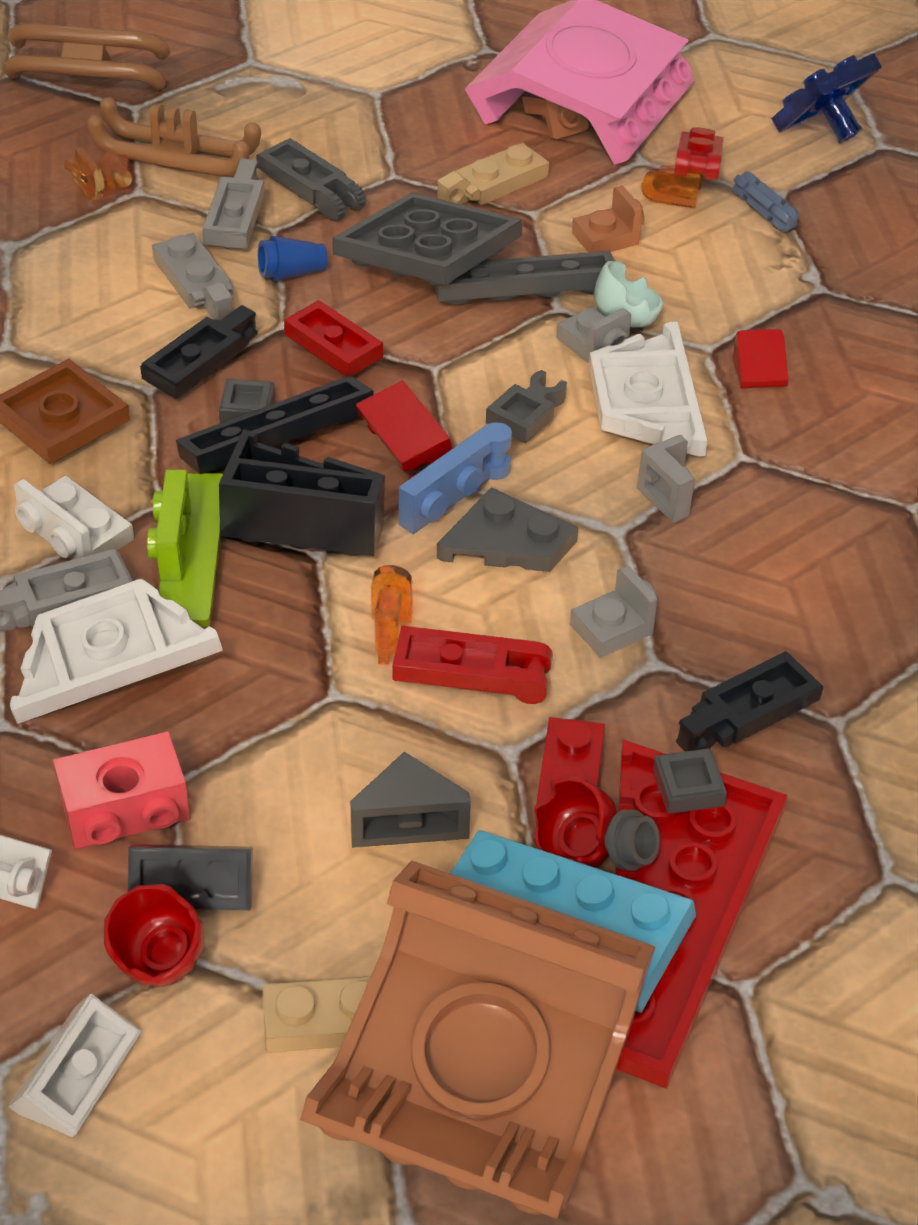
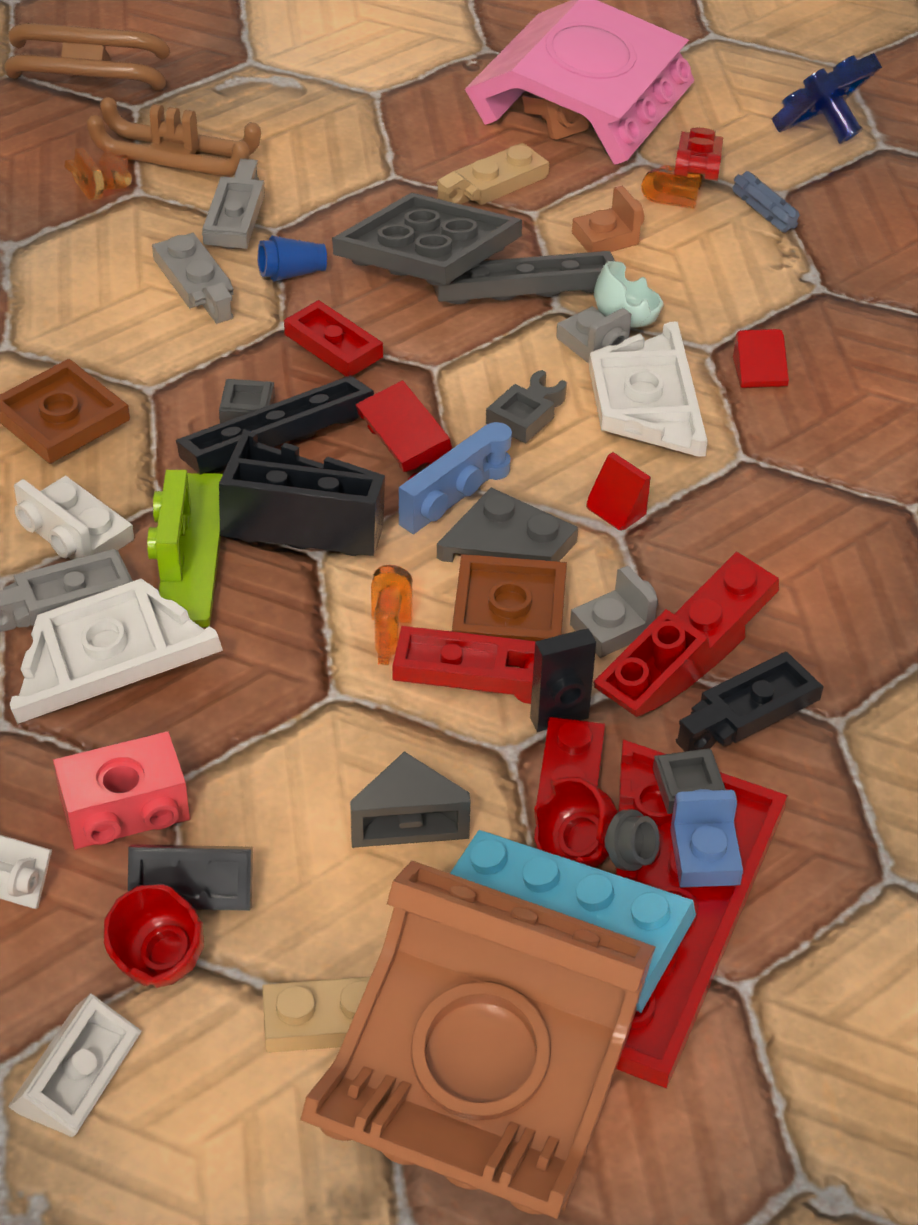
black hinge [140,305,258,399] -> none
dark grey hinge [256,138,367,222] -> none
light grey bracket [637,435,695,523] -> none
none -> dark orange plate [452,554,567,641]
none -> black plate [530,628,596,732]
none -> red slope [586,452,651,531]
none -> red slope [593,551,779,717]
none -> medium blue bracket [670,789,743,887]

